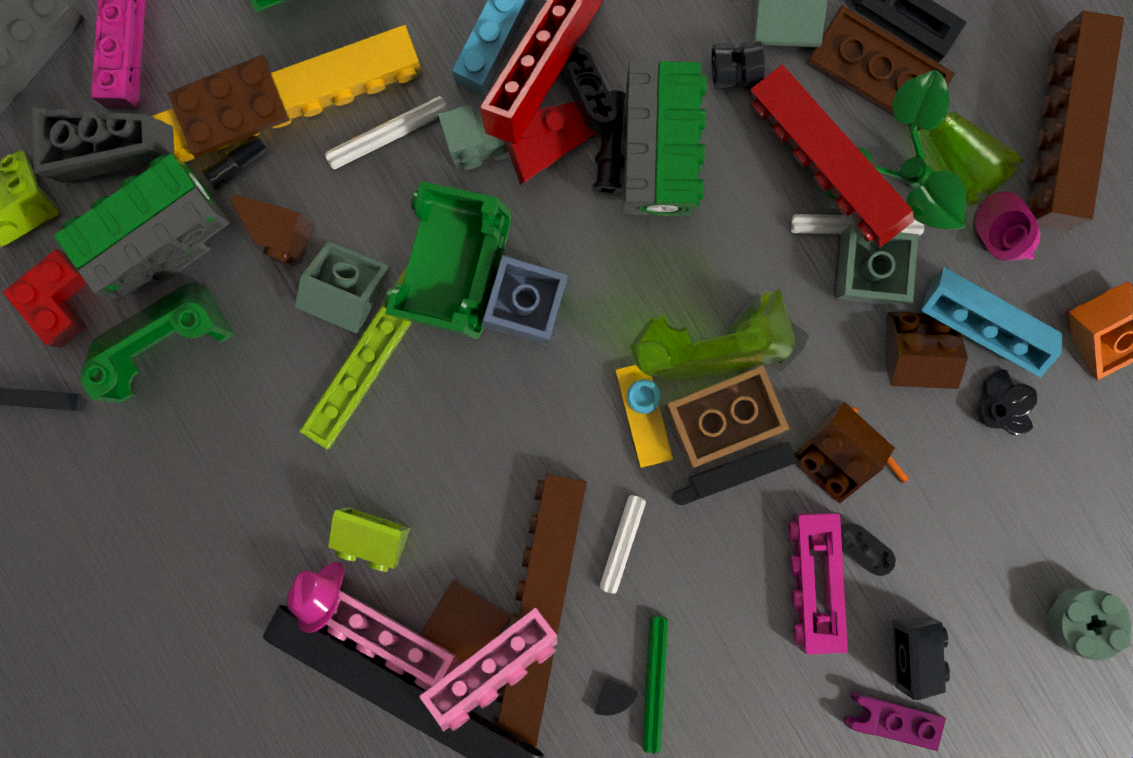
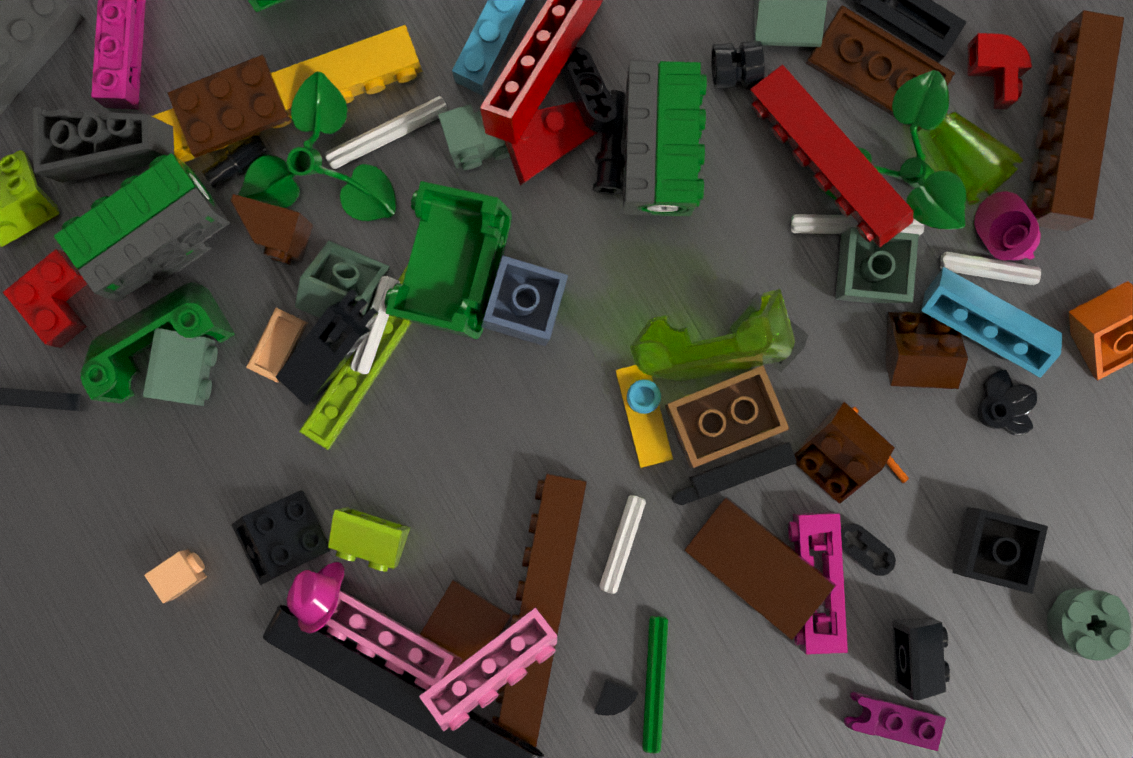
none -> sand green slope [143,328,218,406]
none -> light nougat brick [144,549,207,604]
none -> black bracket [231,491,331,585]
none -> green plant [238,71,396,221]
none -> light nougat tile [246,308,308,383]
none -> black hinge [276,289,378,406]
none -> white axle [350,276,400,374]
none -> reddish brown tile [684,497,836,640]
none -> white axle [940,251,1041,285]
none -> black brick [952,507,1048,594]
none -> red brick [968,33,1032,109]

